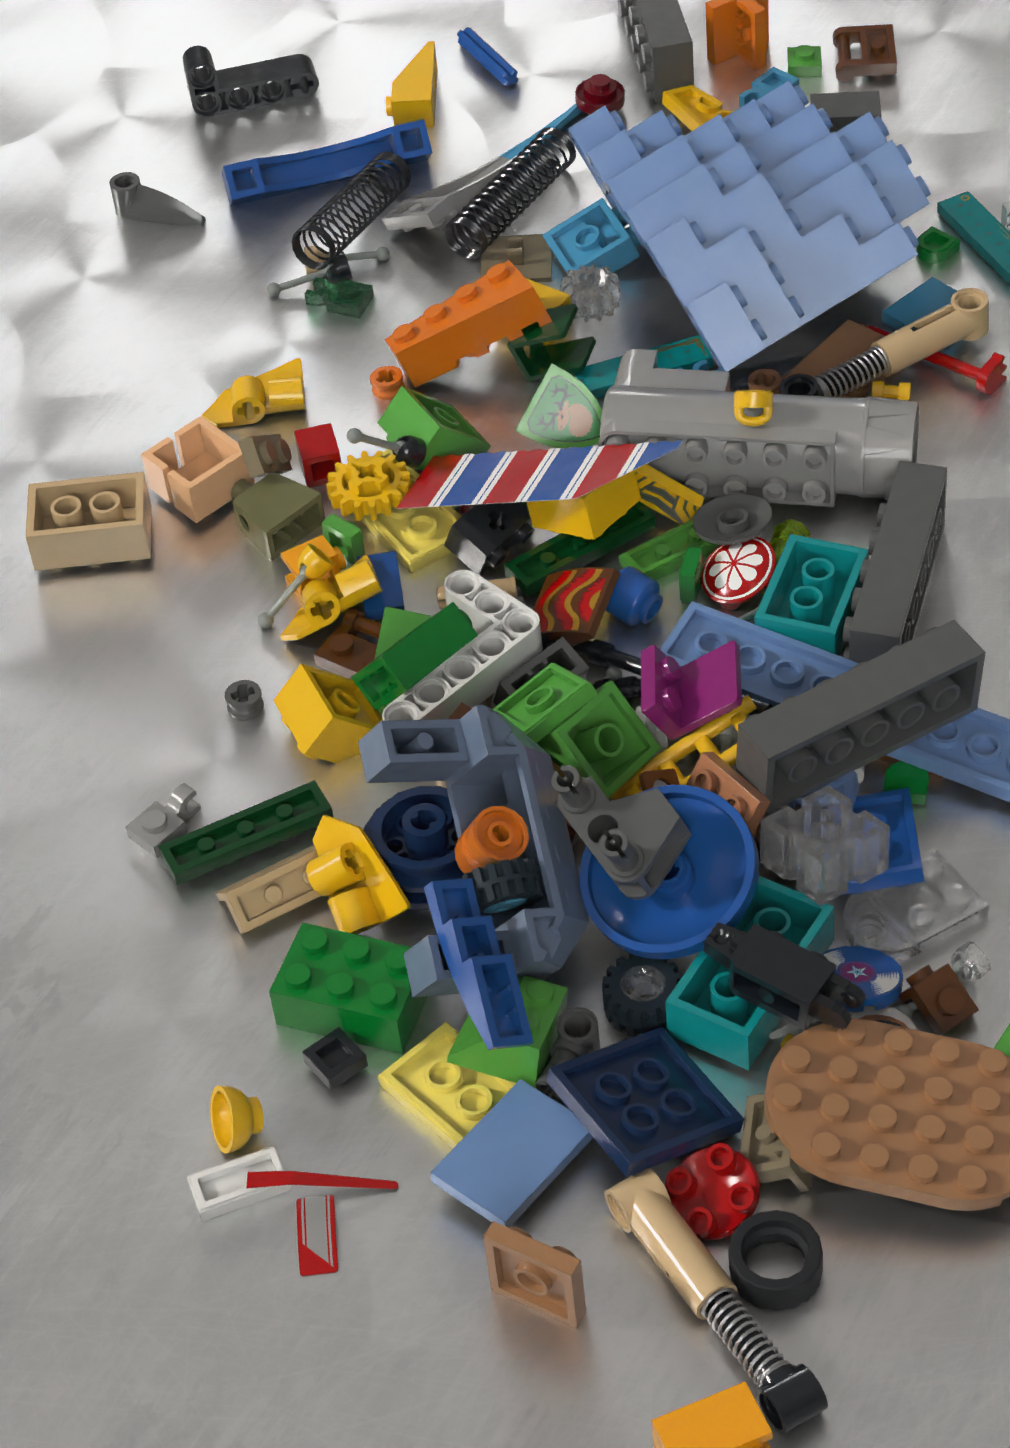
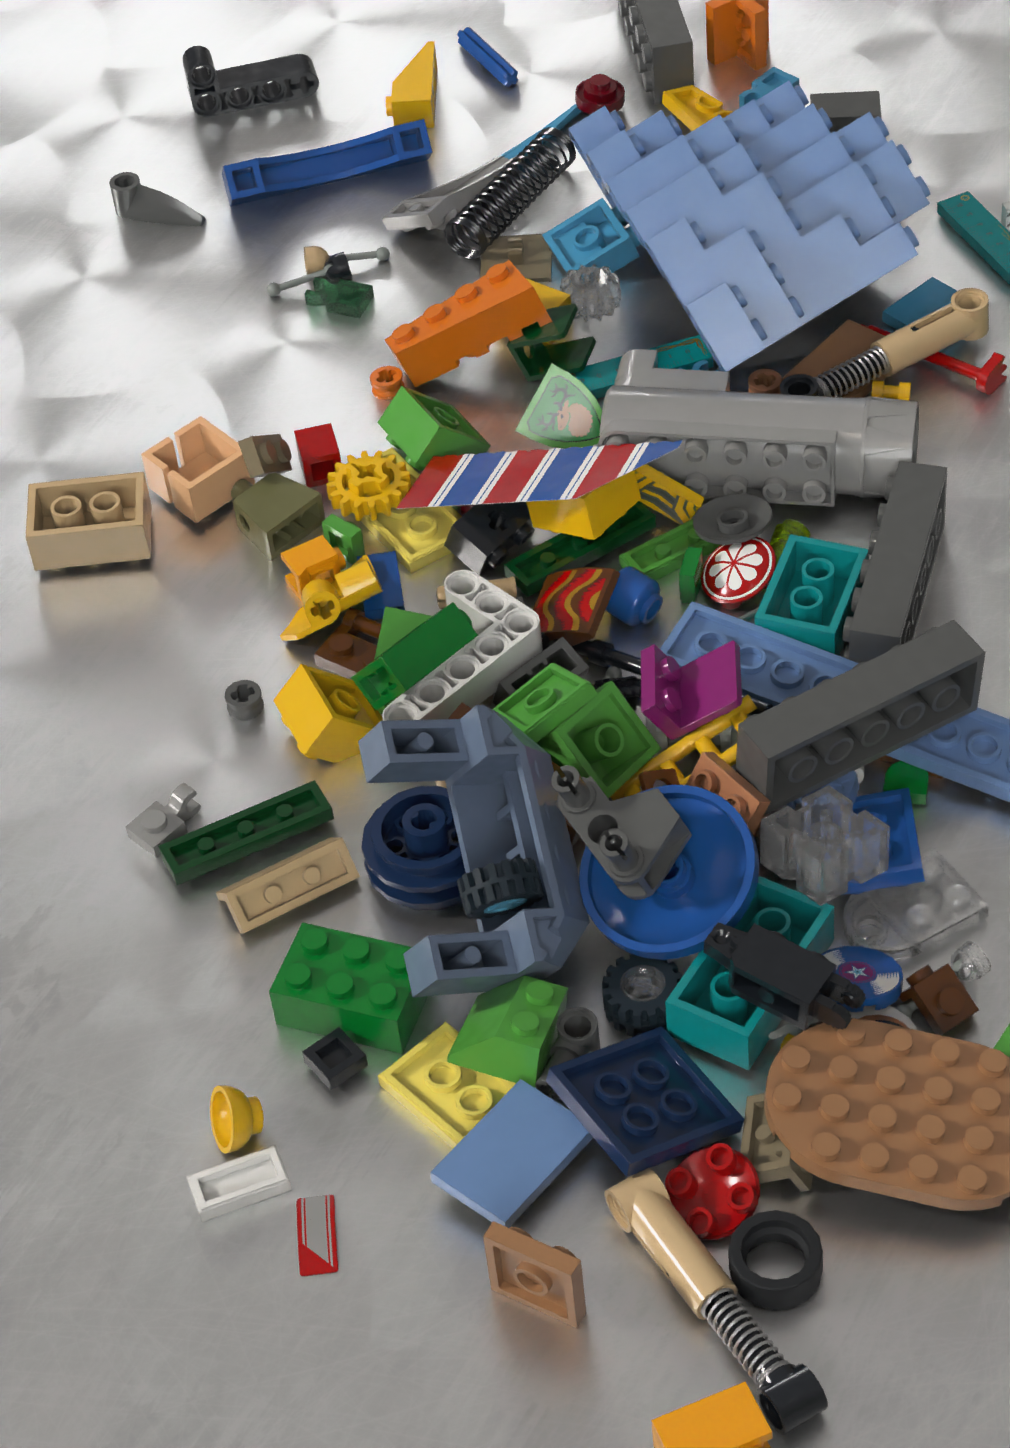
yellow panel [202,358,306,428] -> none
red sticker [246,1171,399,1189] -> none
hinge [258,543,333,628] -> none
black piece [291,152,411,270] -> none
yellow panel [306,815,411,935] -> none
hinge [347,428,426,468] -> none
blue slope [424,878,534,1050] -> none
orange wheel [454,806,529,873] -> none
yellow tile [734,390,773,427] -> none
bright green plate [787,45,822,78] -> none
reddish brown plate [832,24,897,82] -> none
green tile [916,226,960,263] -> none

